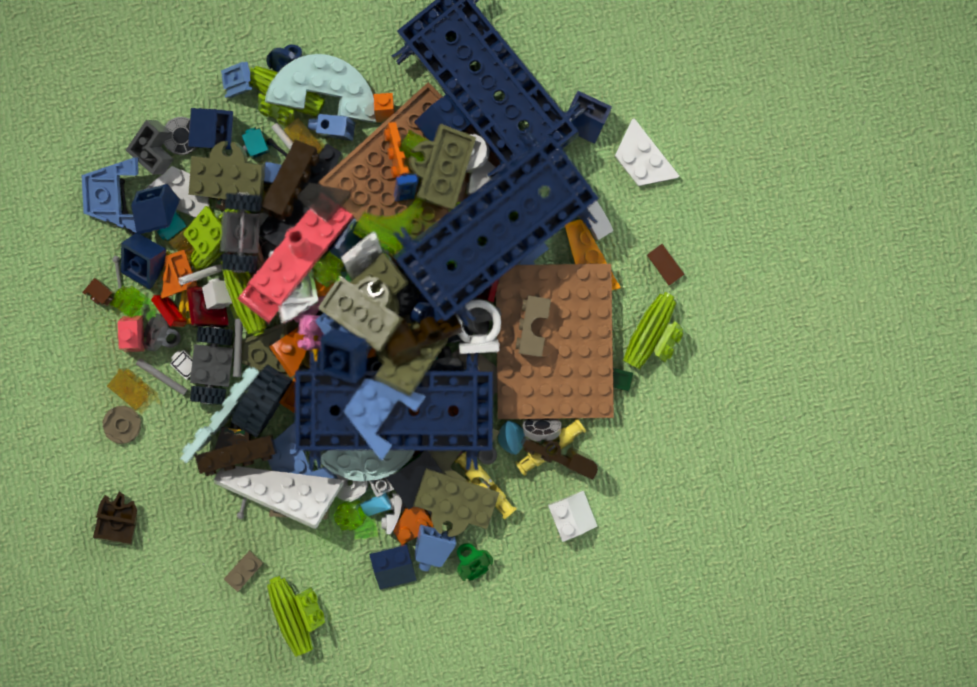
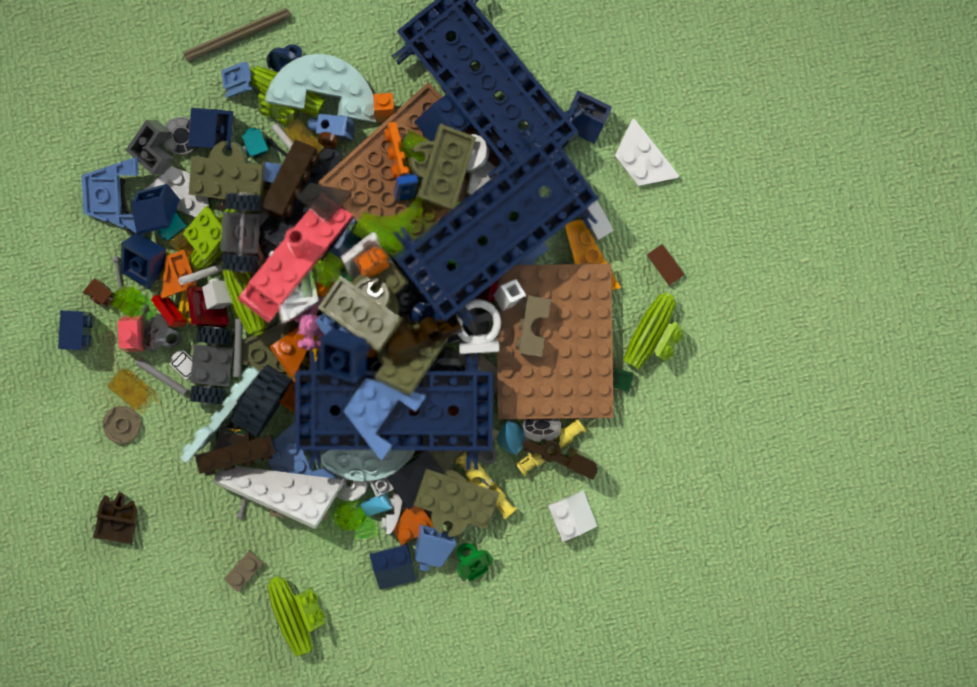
none -> dark blue brick [58,310,94,351]
none -> dark tan axle [183,8,291,61]
none -> reddish brown tile [318,132,338,148]
none -> orange brick [354,246,390,278]
none -> white brick [493,279,526,311]

